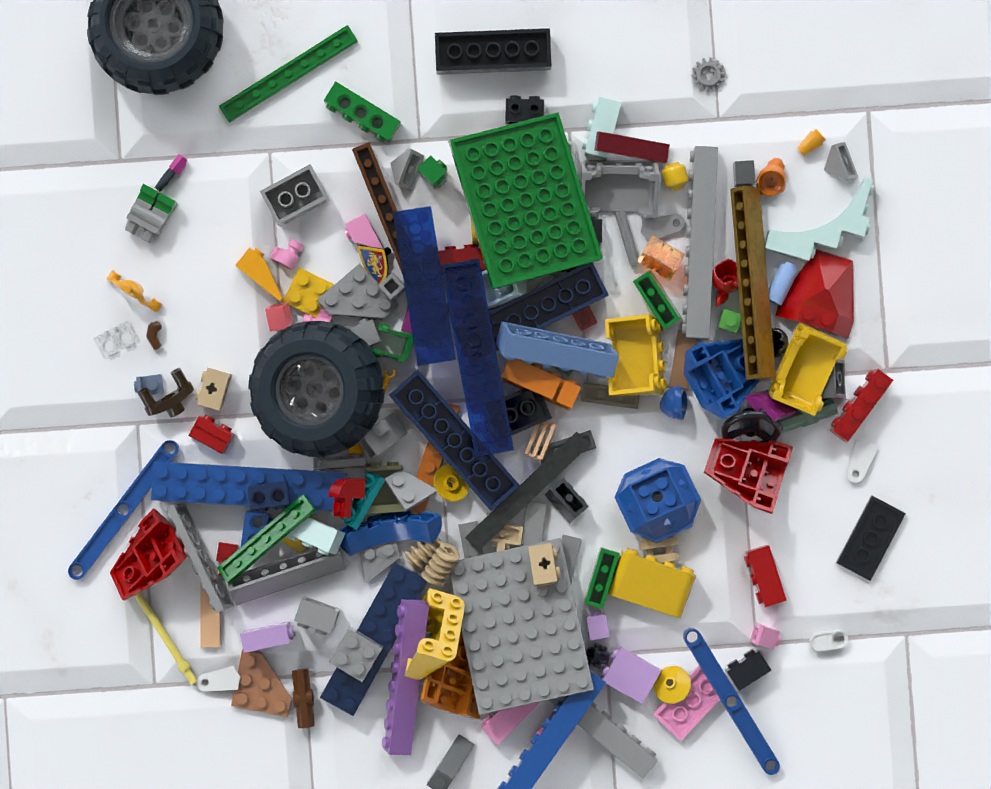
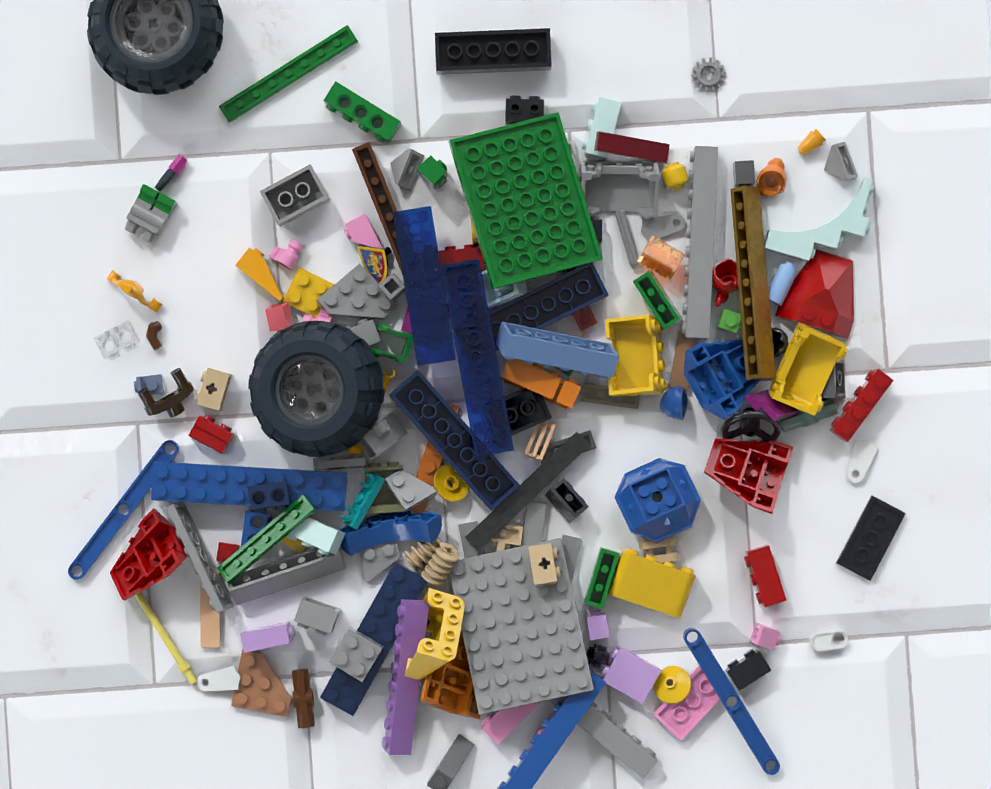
red brick [328,478,365,518] -> none

